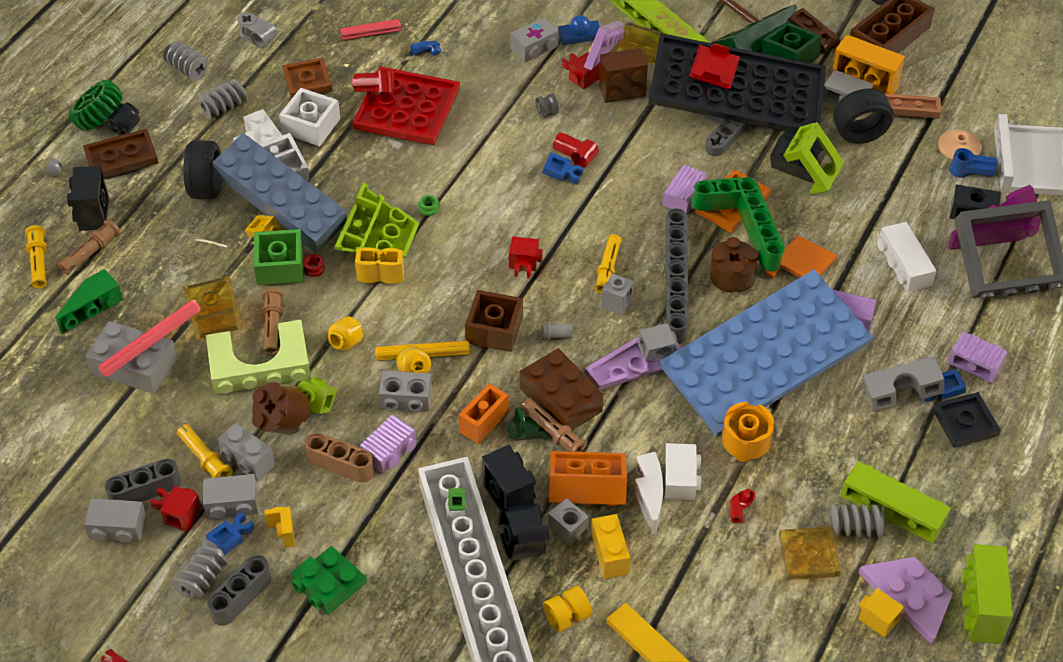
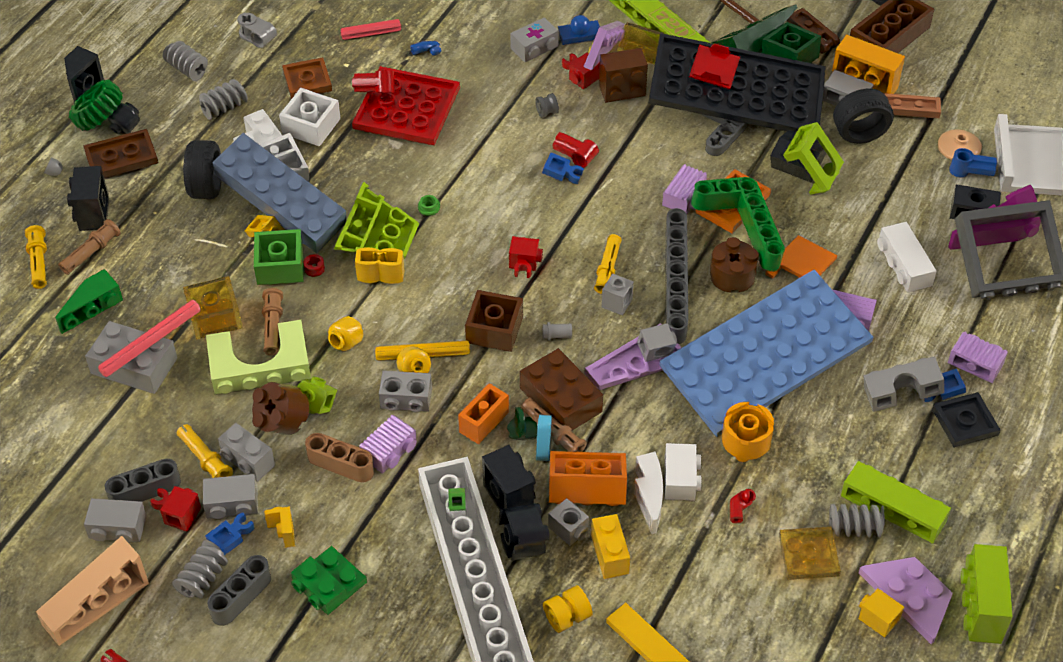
none -> light nougat wedge [36,536,149,646]
none -> black slope [64,46,104,104]
none -> medium azure beam [536,415,552,461]

